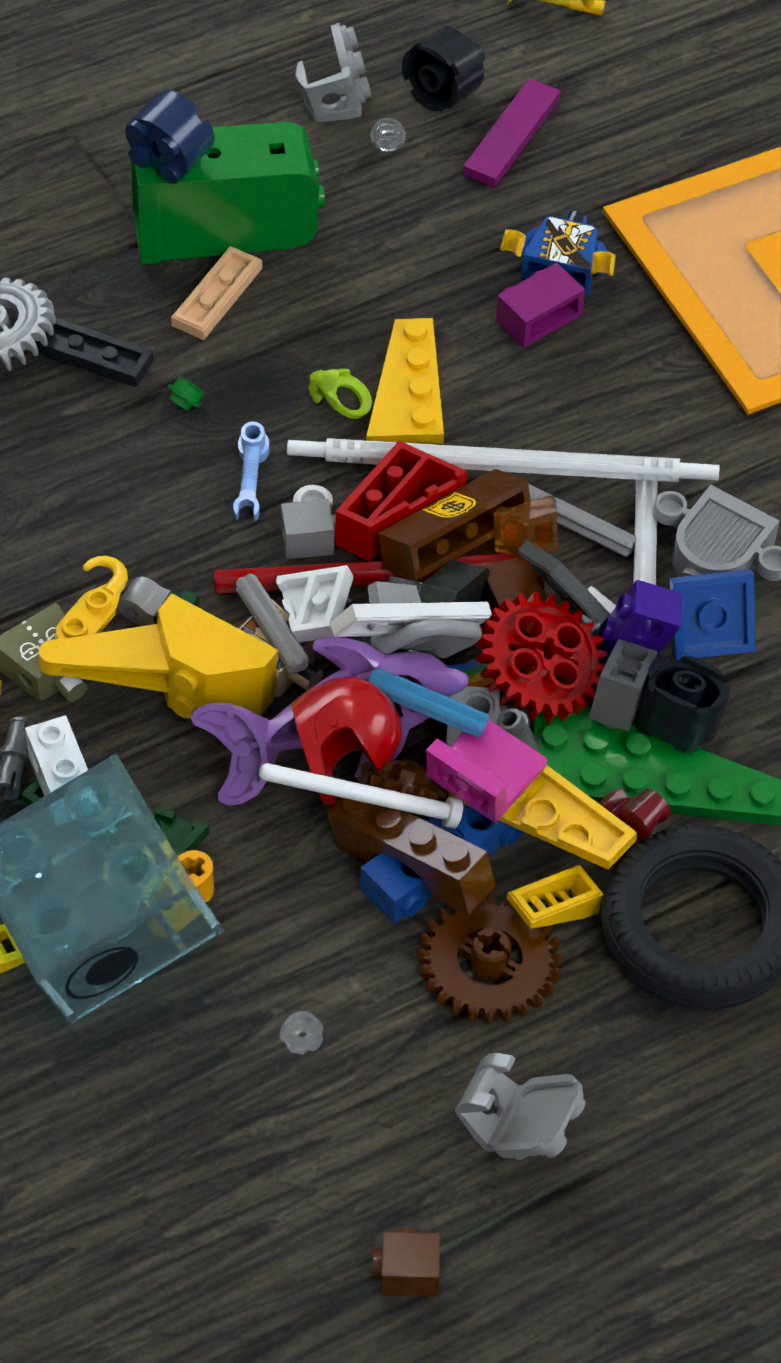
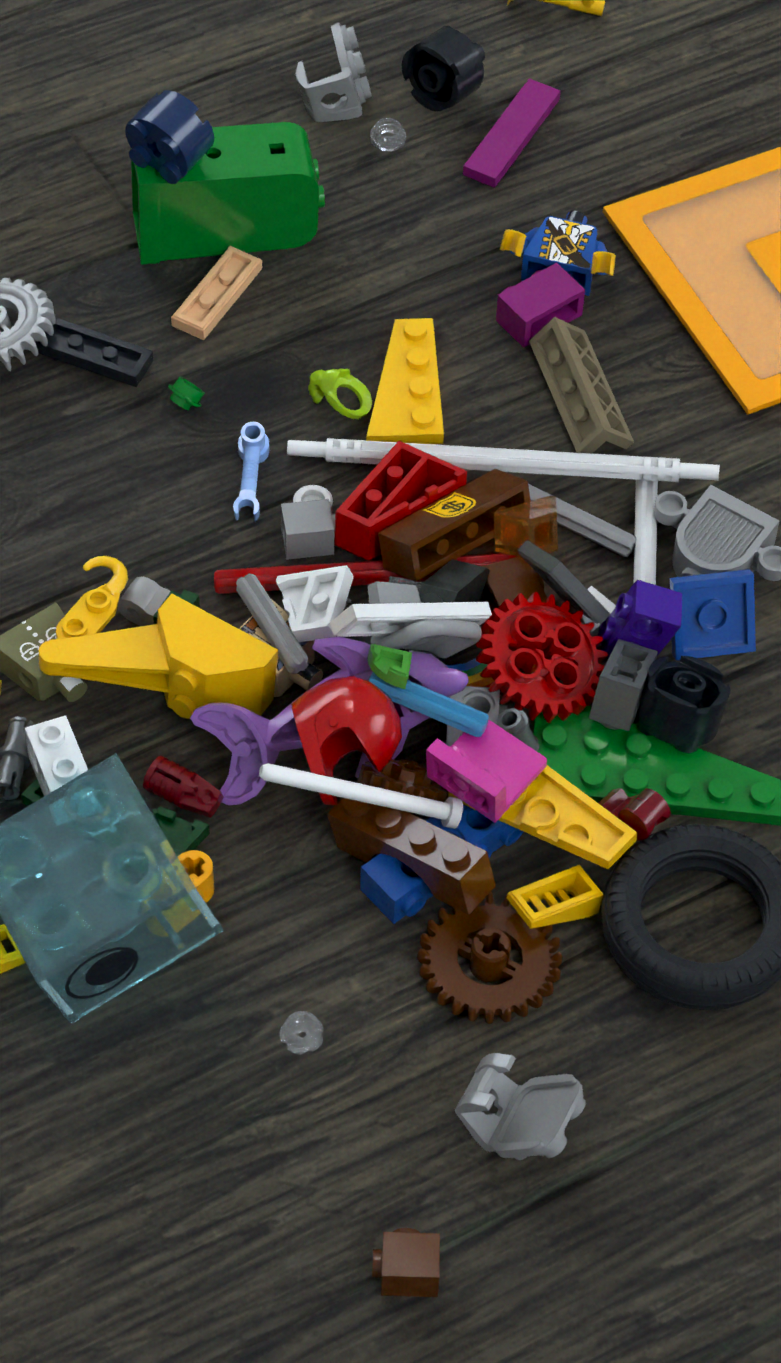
none -> dark red hinge [143,755,224,818]
none -> bright green tile [367,644,412,689]
none -> dark tan fence [529,317,634,454]

